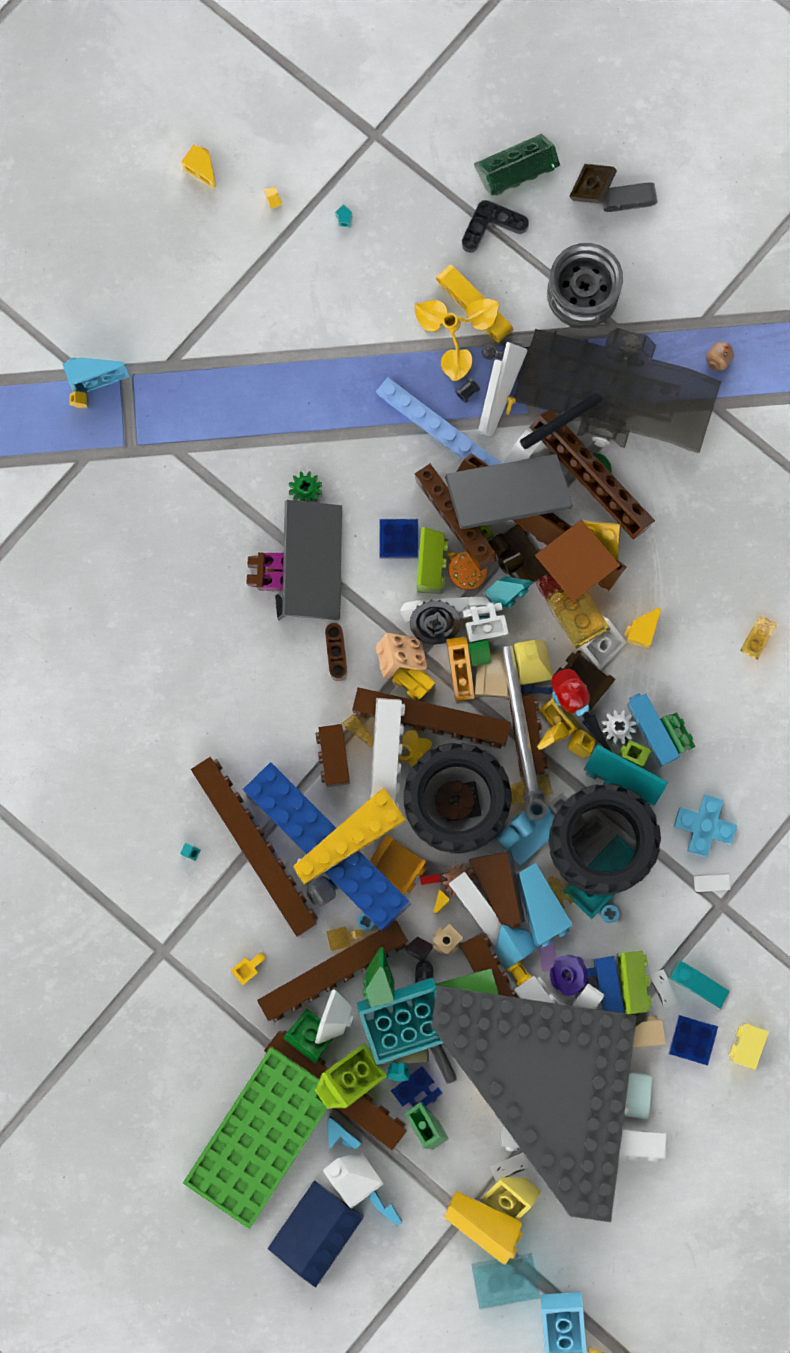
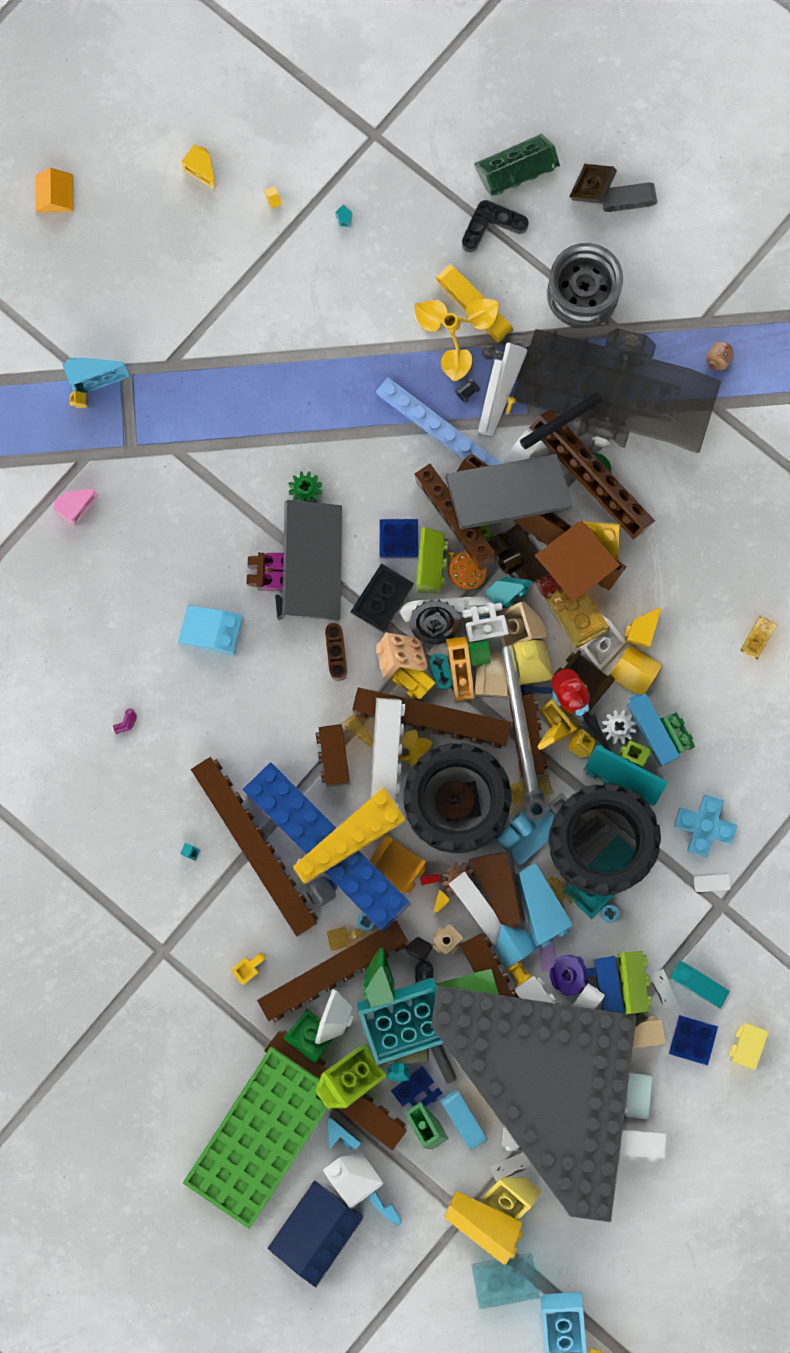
none -> light orange slope [35,167,73,213]
none -> bright pink slope [53,488,98,525]
none -> magenta arm [113,708,137,734]
none -> medium azure slope [178,605,244,656]
none -> black plate [350,563,414,633]
none -> teal beam [430,653,452,690]
none -> medium azure beam [440,1089,488,1151]
none -> tan slope [496,602,547,647]
none -> yellow slope [610,645,662,696]

